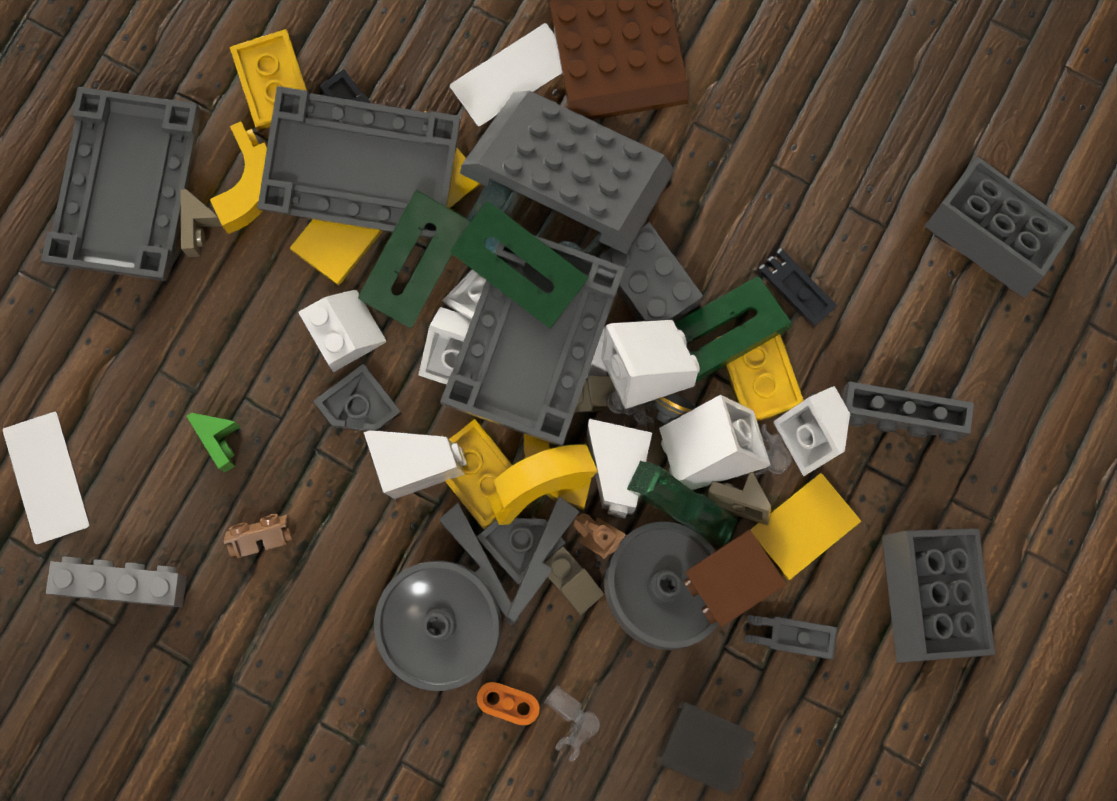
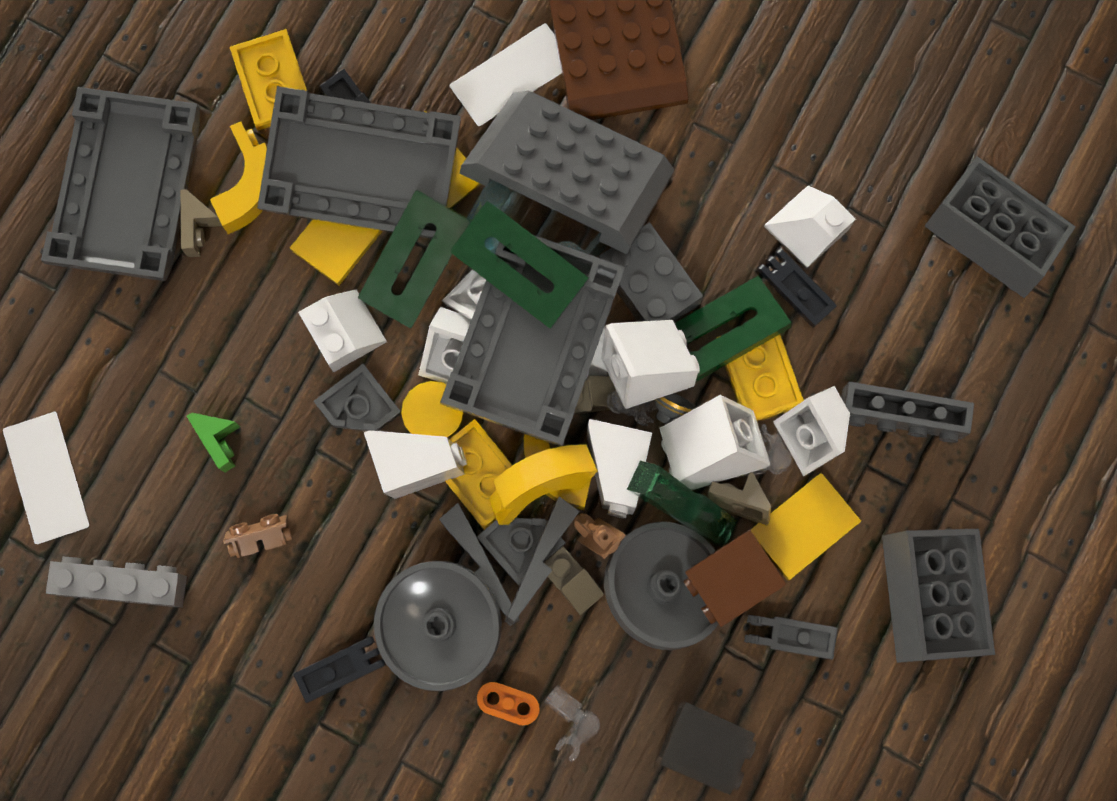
none -> black hinge [293,636,386,703]
none -> yellow tile [401,381,464,439]
none -> white slope [764,186,856,269]

